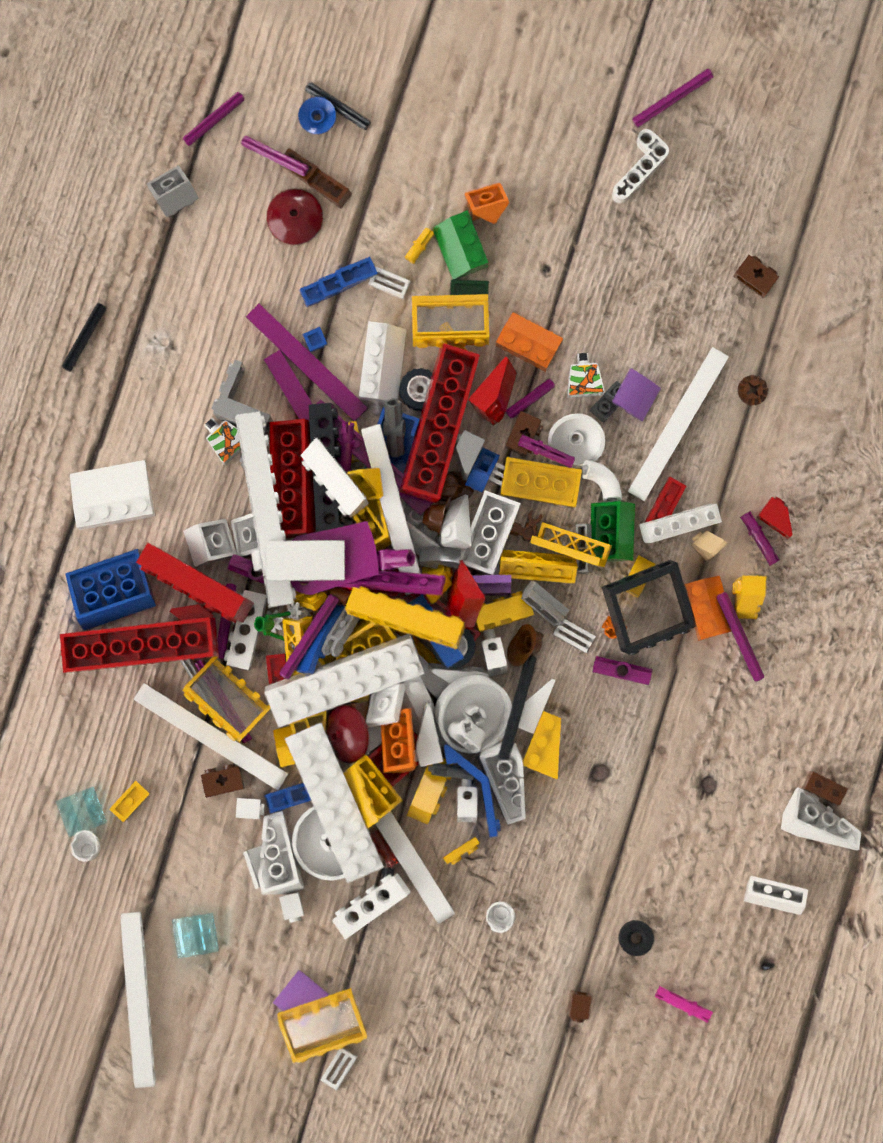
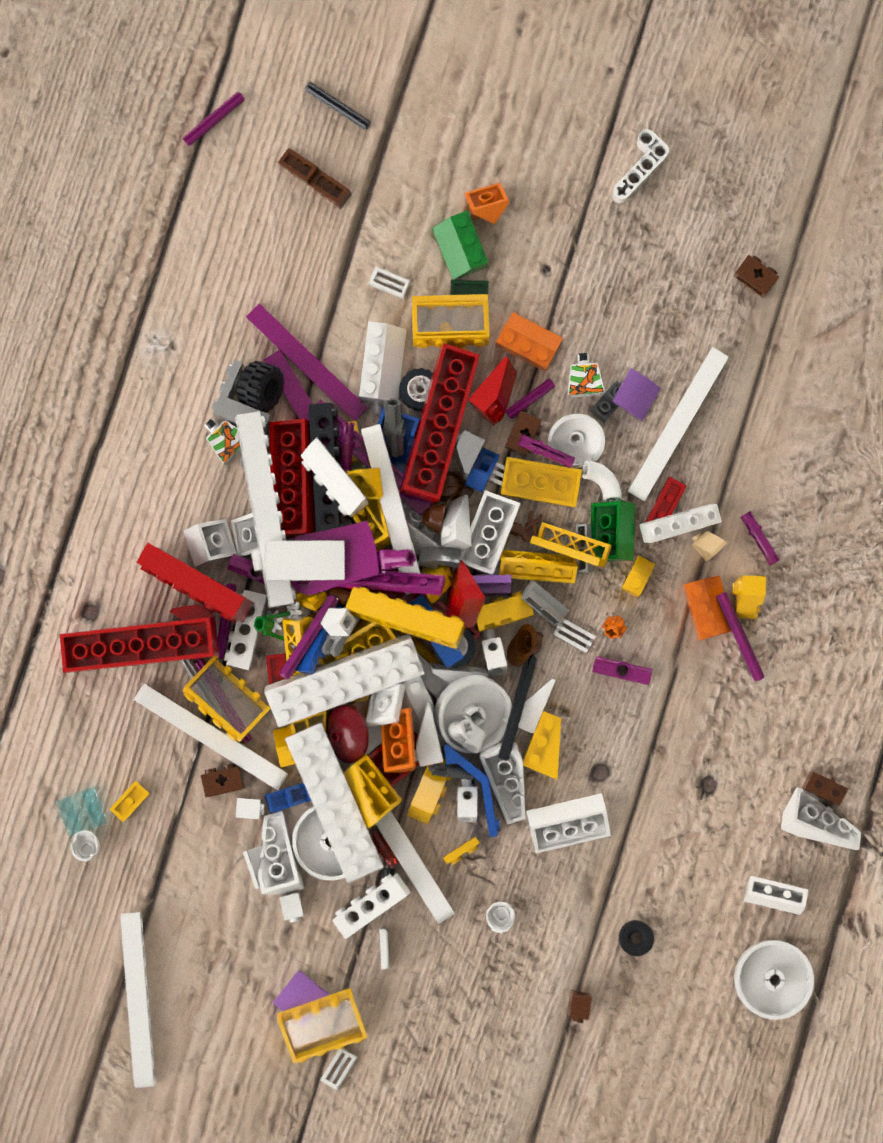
black axle [62,303,106,372] -> none
blue slope [65,549,156,631] -> none
white slope [70,460,155,530] -> none
light grey slope [146,165,199,217] -> none
clear light blue slope [172,913,219,958] -> none
magenta axle [241,136,309,176] -> none
dark red dish [266,189,323,245] -> none
blue dish [298,97,336,135] -> none
blue slope [299,257,378,307] -> none
blue plate [303,327,328,353] -> none
yellow axle [404,228,434,264] -> none
black window [601,560,696,655] -> none
magenta axle [632,69,714,127] -> none
dark pink pin [654,986,713,1023] -> none
reddish brown gear [737,375,768,405] -> none
red slope [756,497,793,539] -> none
none -> black tyre [237,361,284,413]
none -> white brick [321,608,356,636]
none -> white tile [379,928,389,969]
none -> white slope [526,794,611,853]
none -> white piece [734,940,814,1020]

